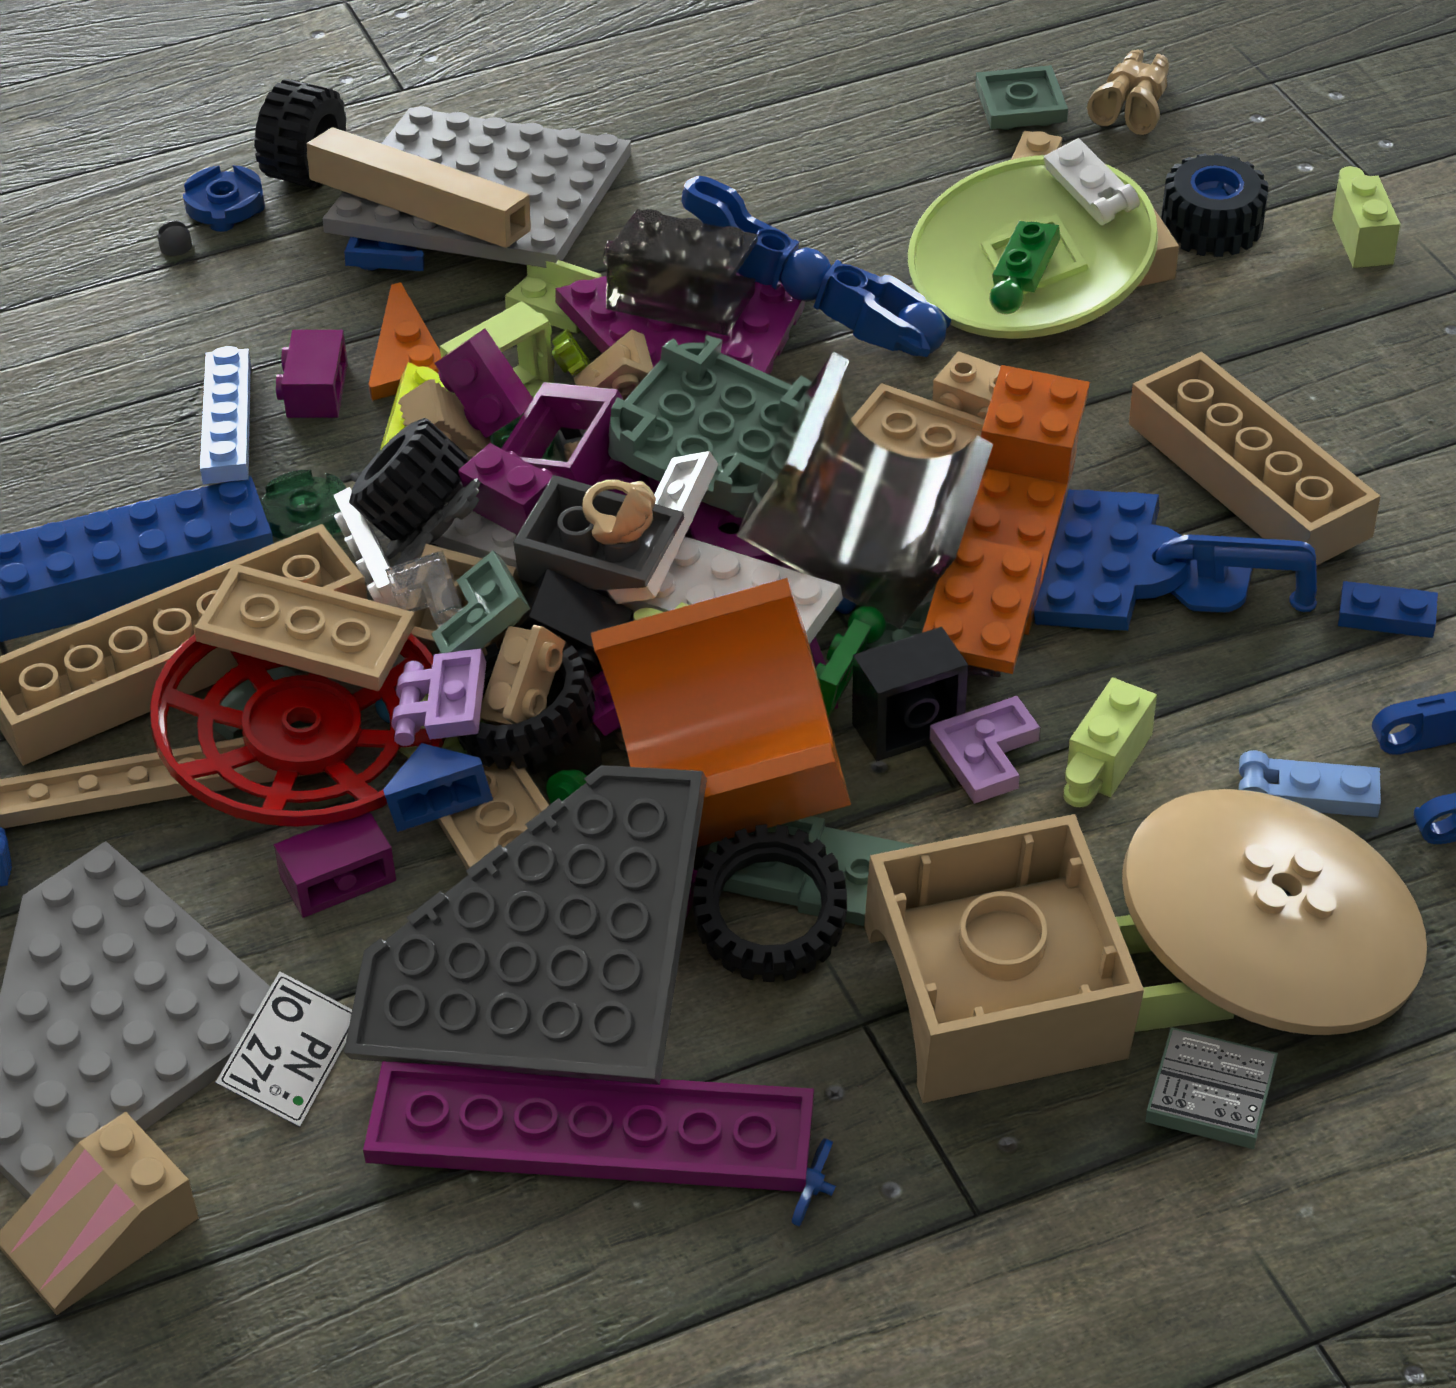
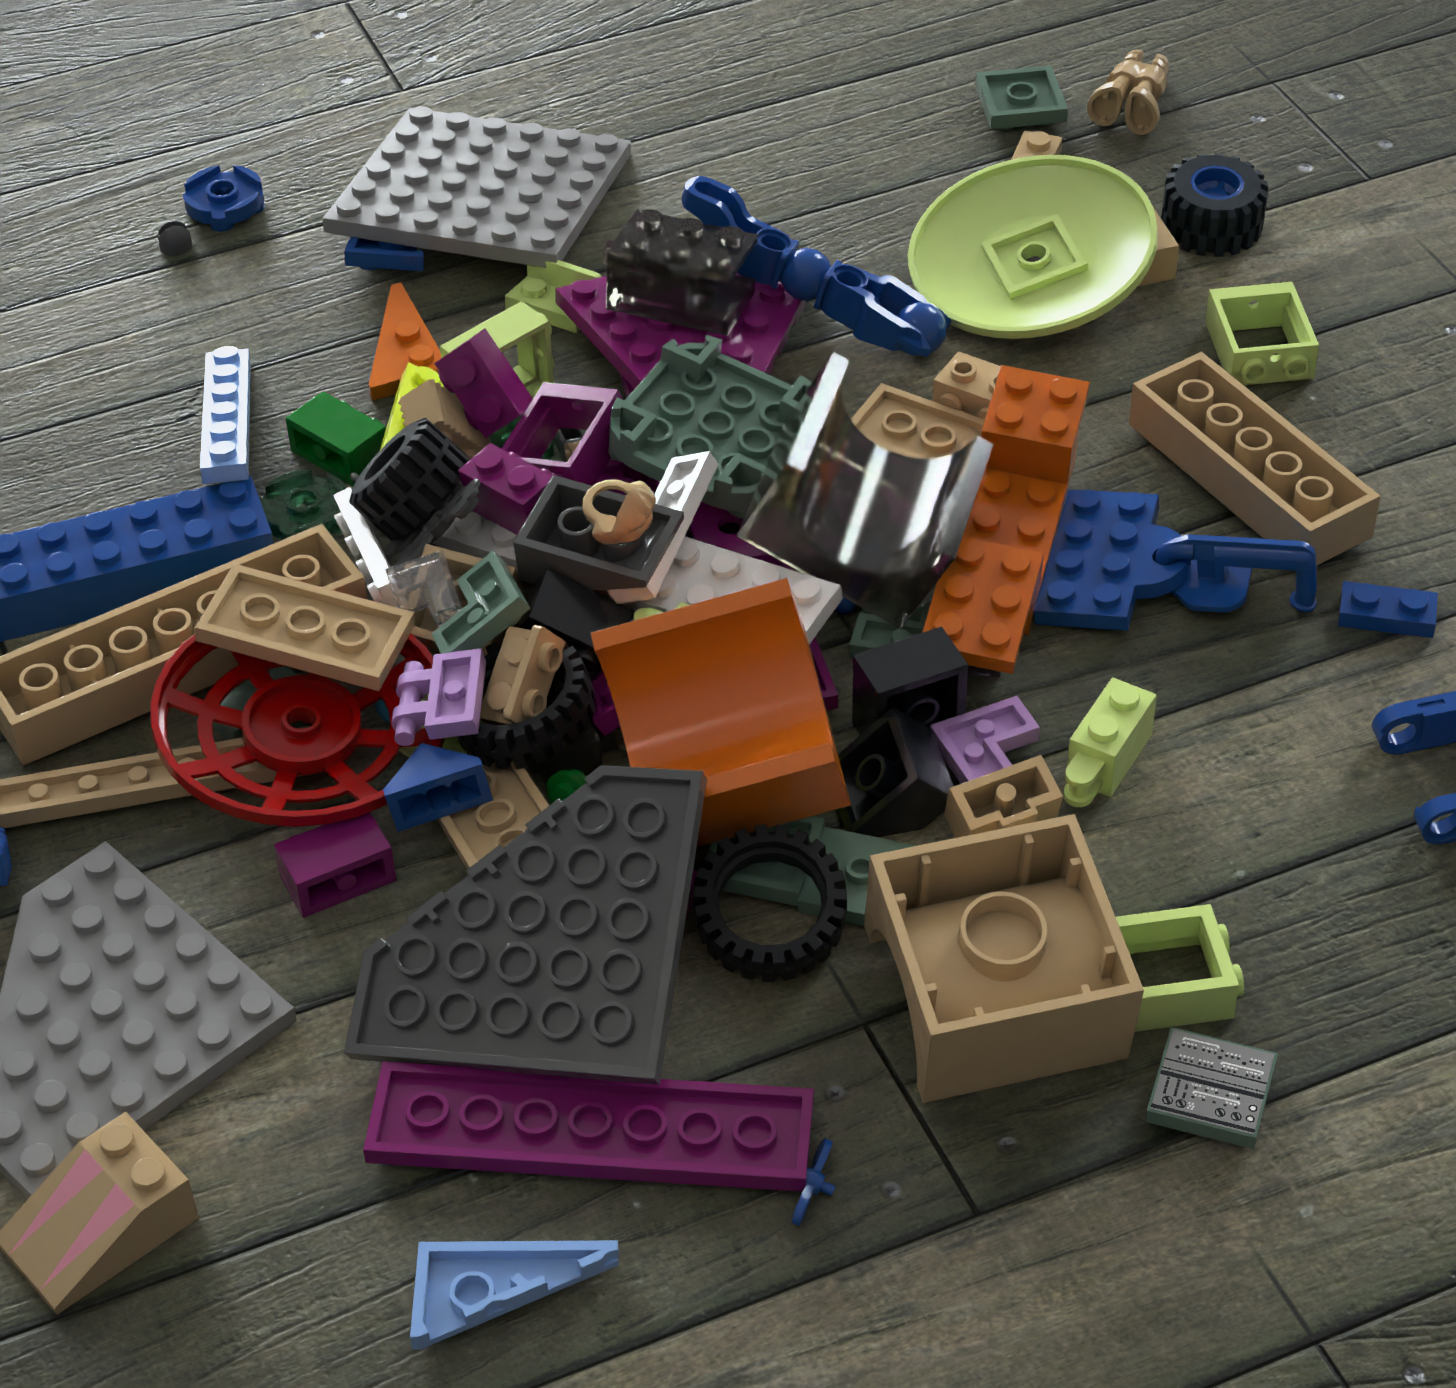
white sticker [215,971,352,1127] -> none
black tyre [254,79,346,188] -> none
magenta brick [276,330,348,418] -> none
tan brick [307,127,531,248] -> none
lime plate [552,329,591,376] -> none
tan bracket [573,329,653,405] -> none
green plate [816,606,886,718] -> none
green plate [989,221,1061,314] -> none
white plate [1044,138,1140,225] -> none
tan dish [1122,789,1427,1035] -> none
light blue plate [1238,750,1381,818] -> none
yellowish green brick [1332,166,1400,268] -> none
none -> green brick [285,391,386,487]
none -> light blue wing [410,1240,619,1350]
none -> black slope [838,707,953,837]
none -> tan brick [944,755,1063,838]
none -> yellowish green window [1205,282,1319,386]

